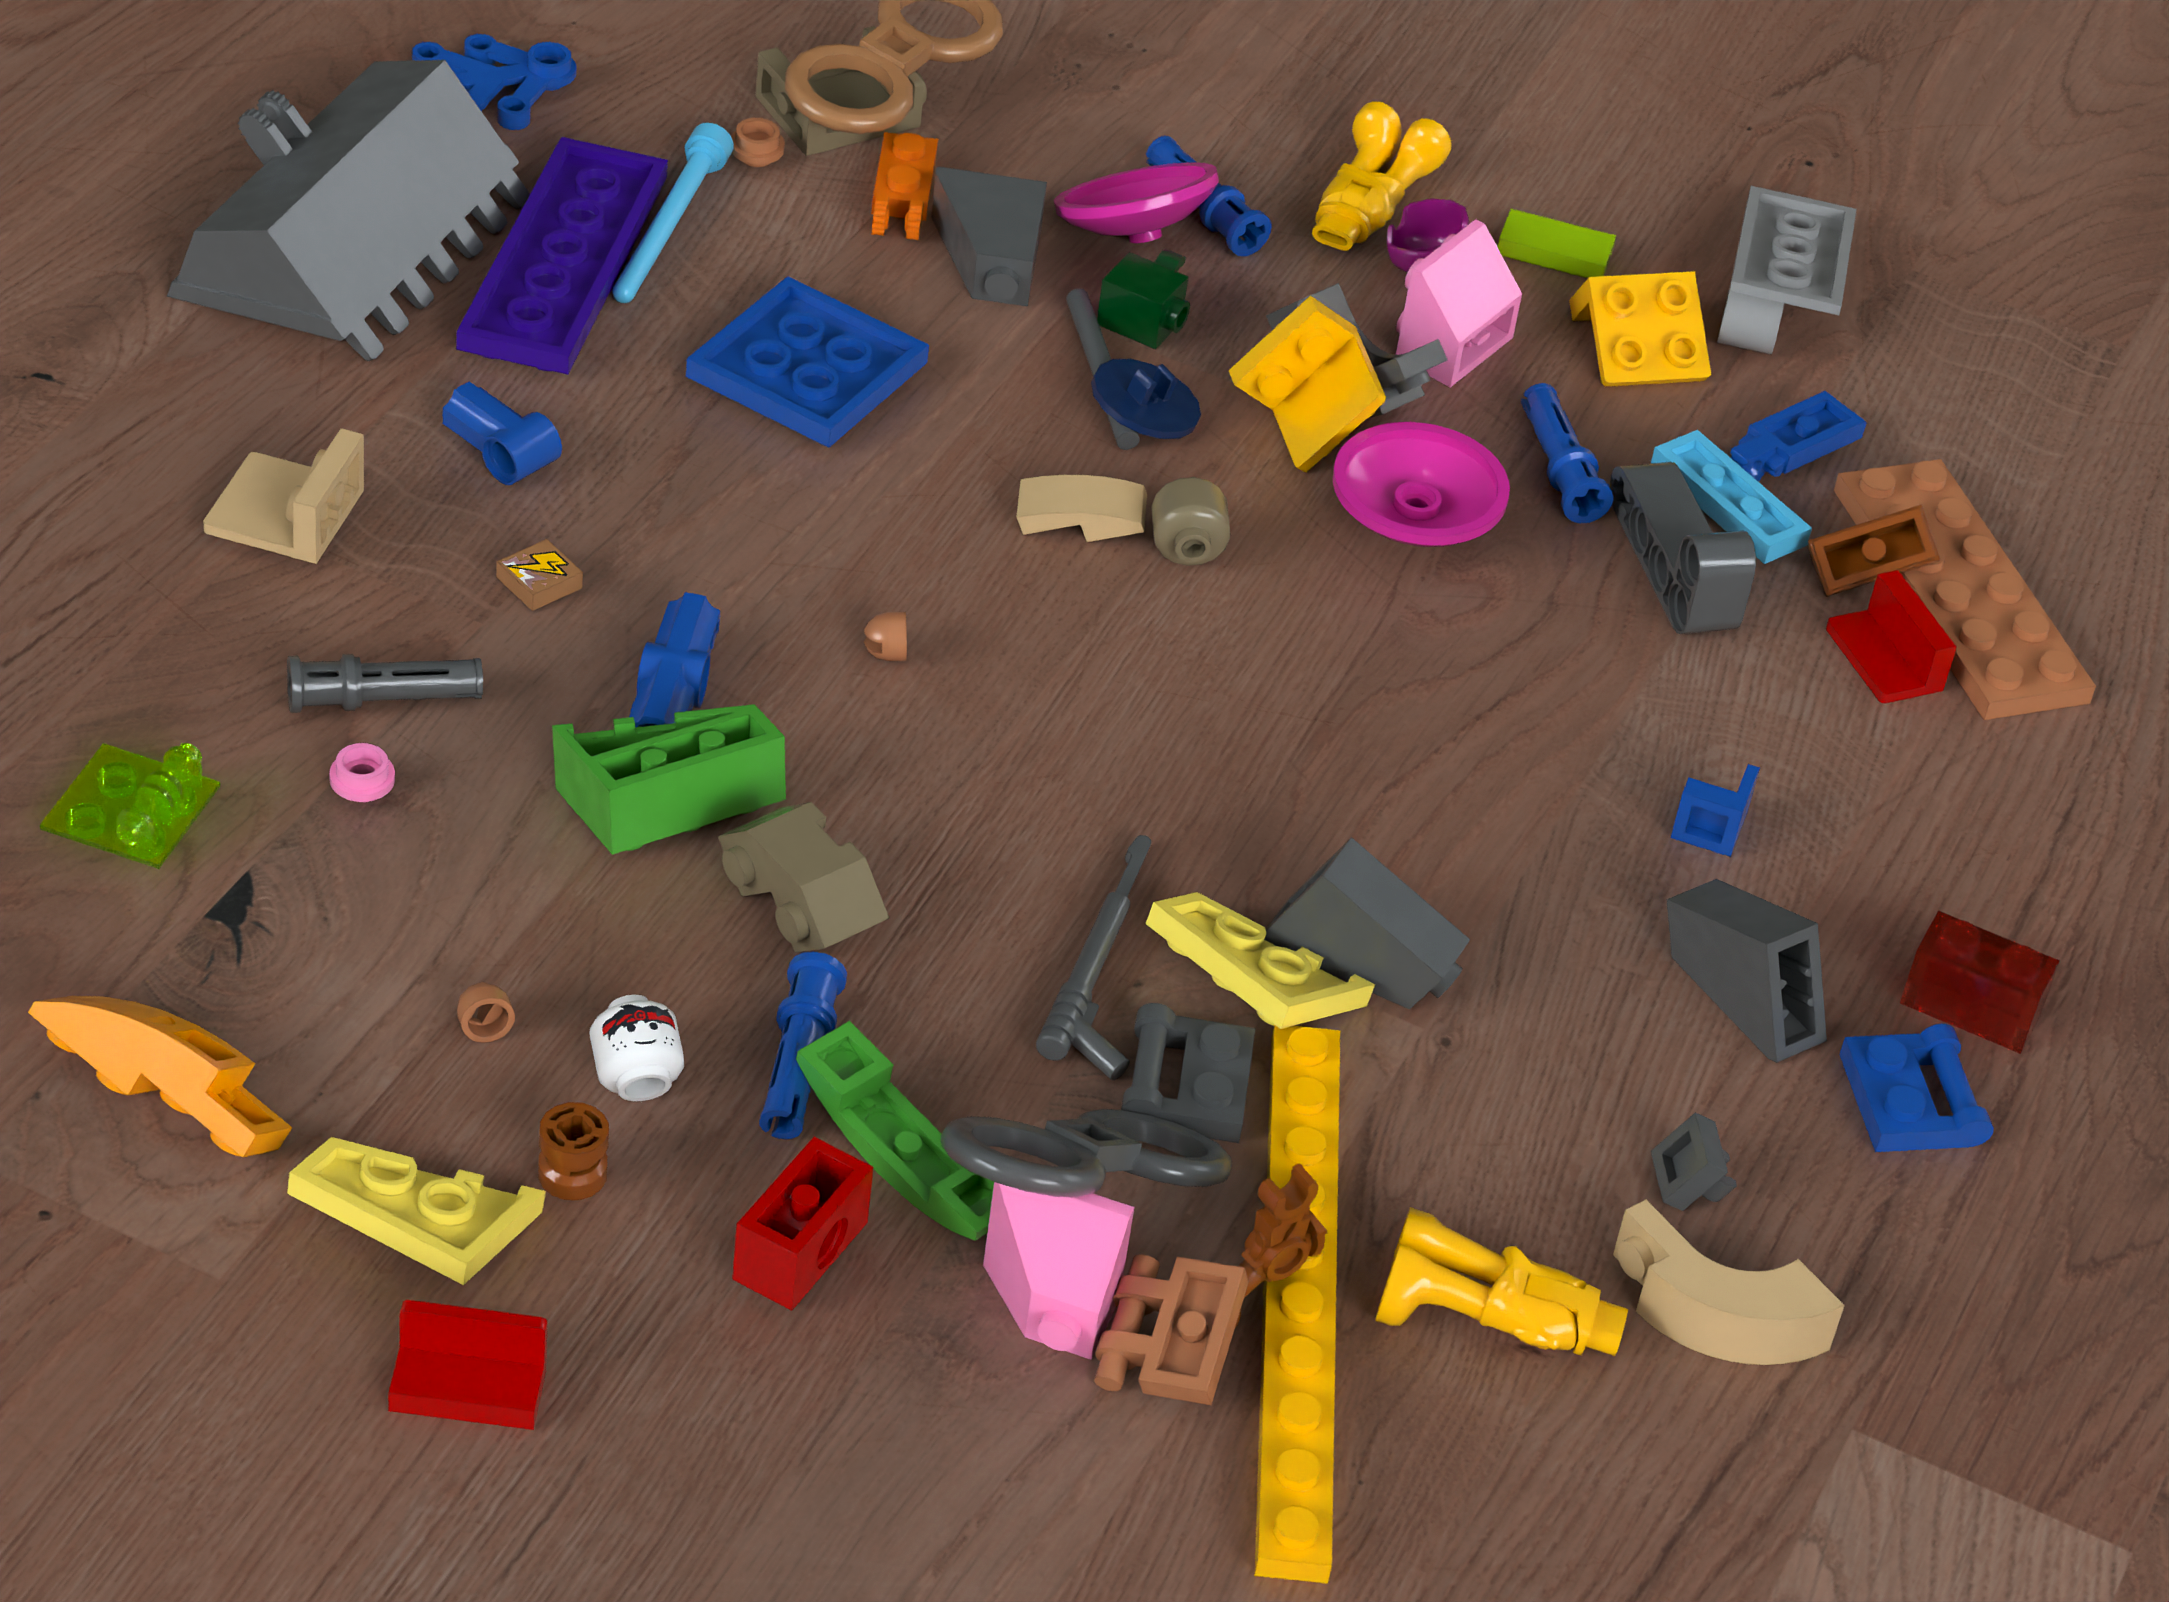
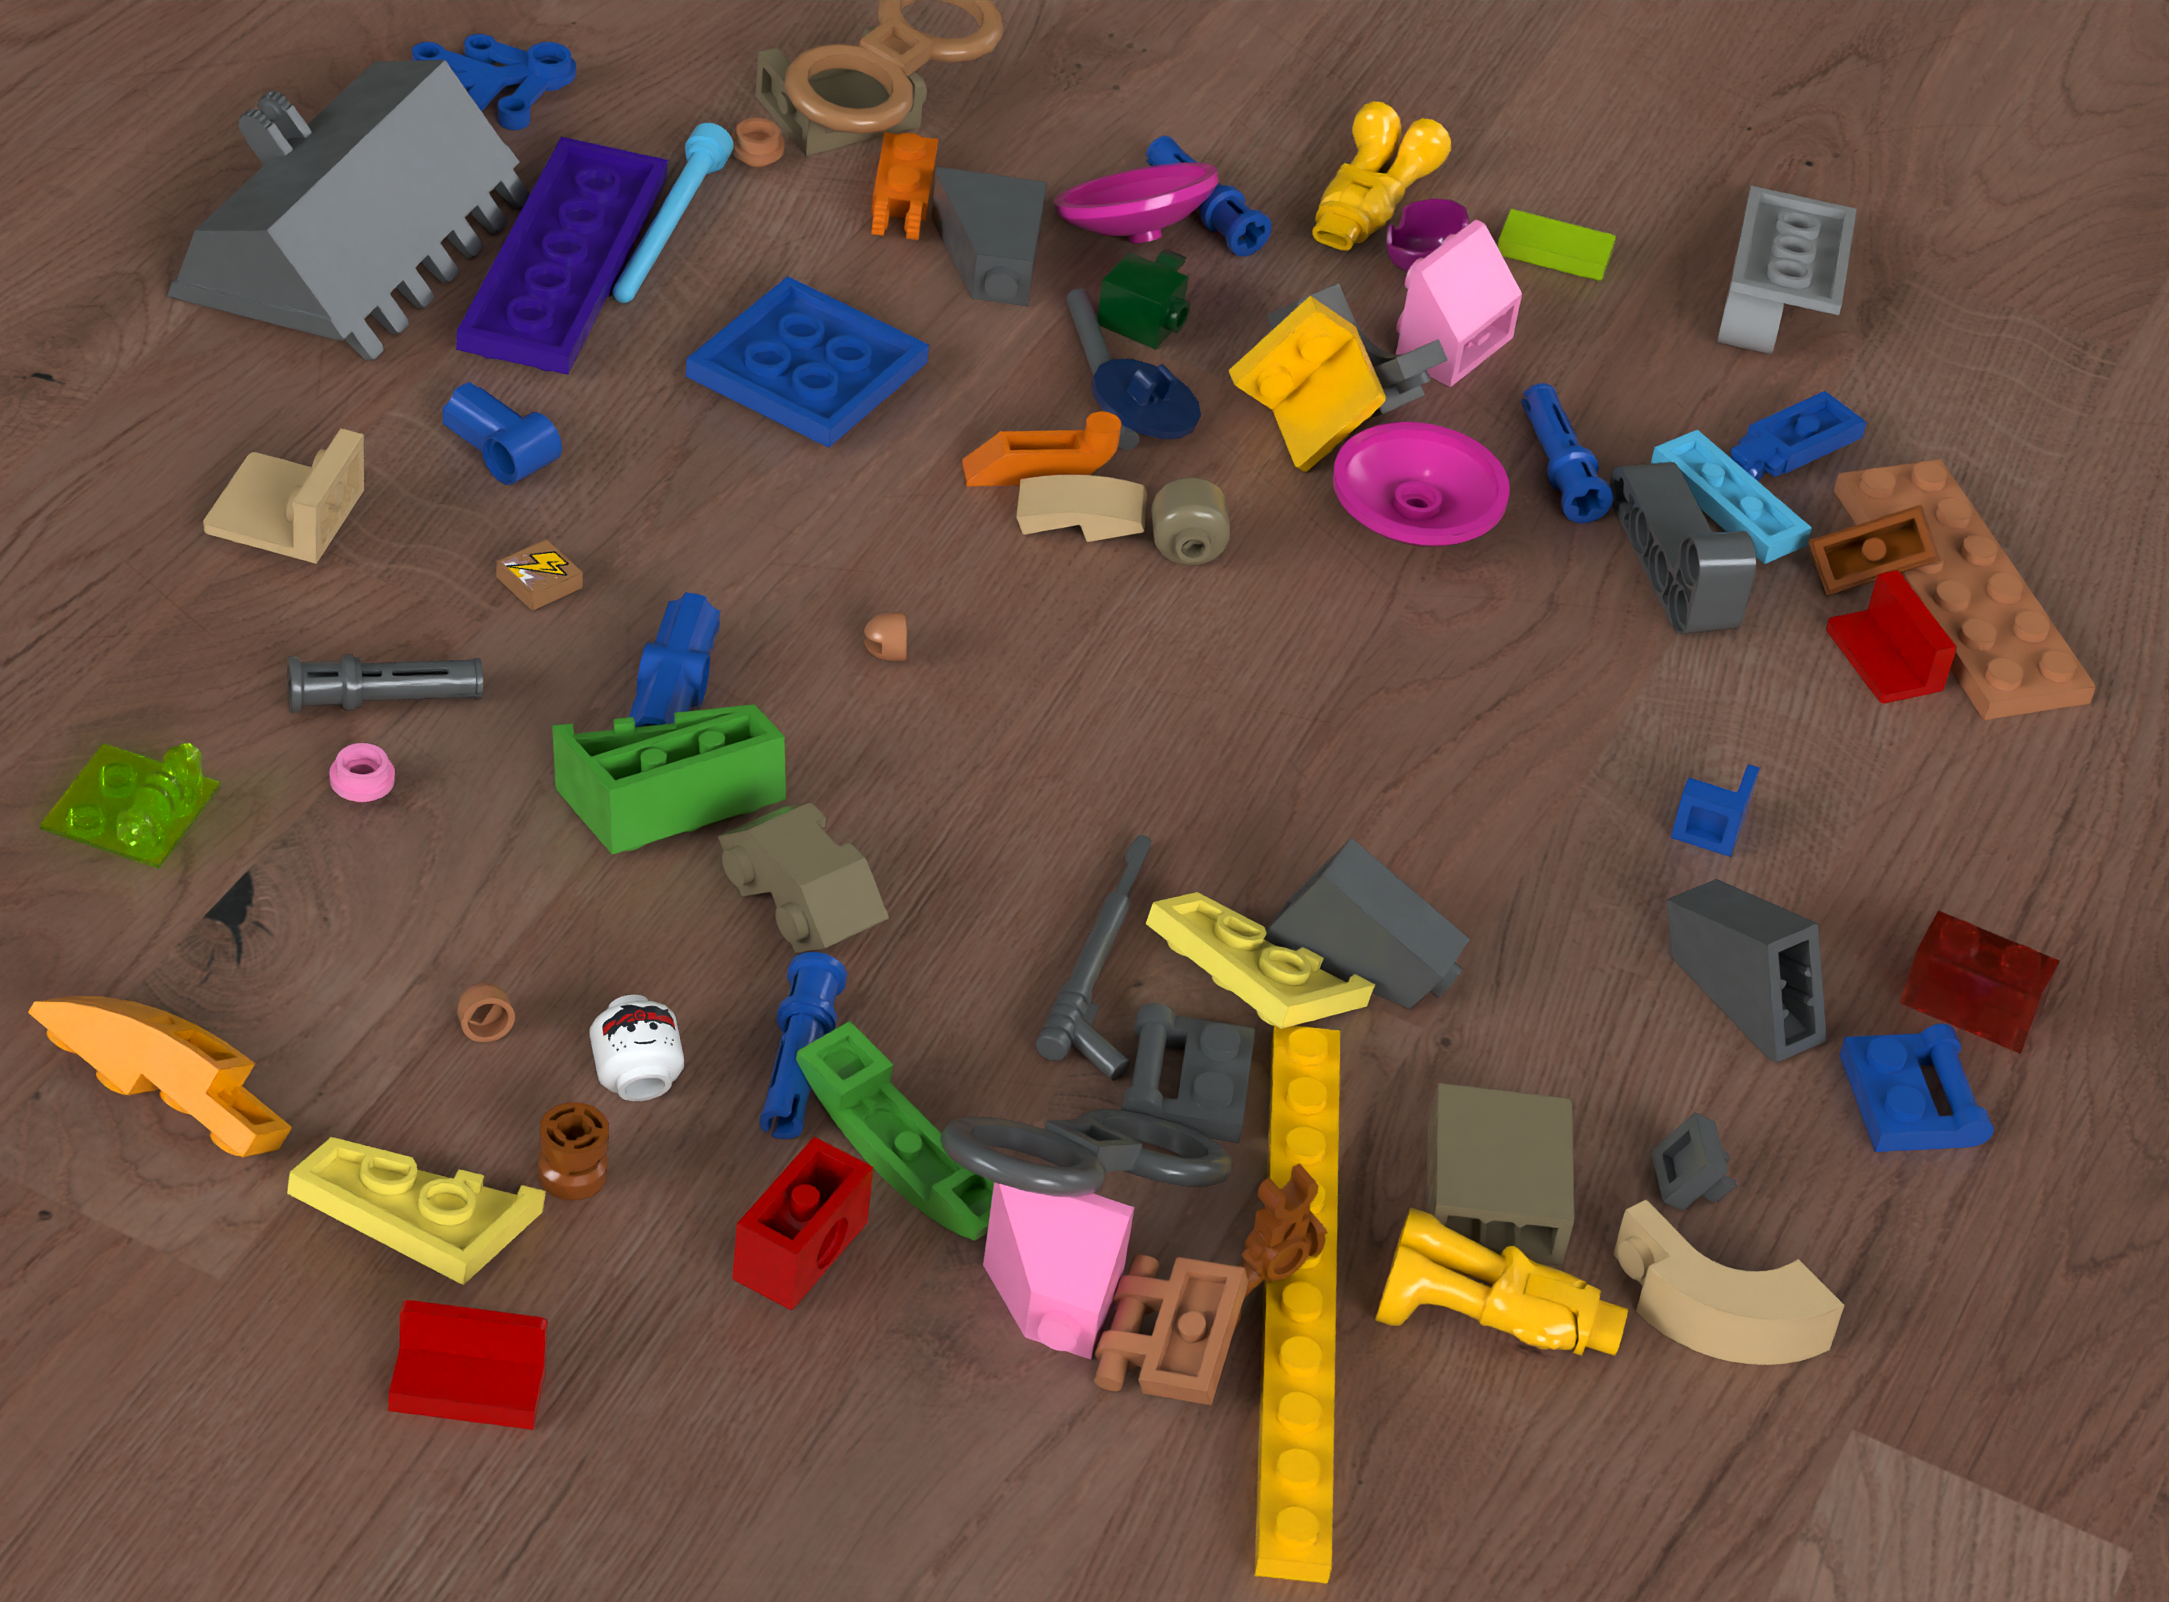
yellow bracket [1569,271,1711,387] -> none
none -> orange piece [962,411,1121,486]
none -> dark tan brick [1427,1083,1574,1266]

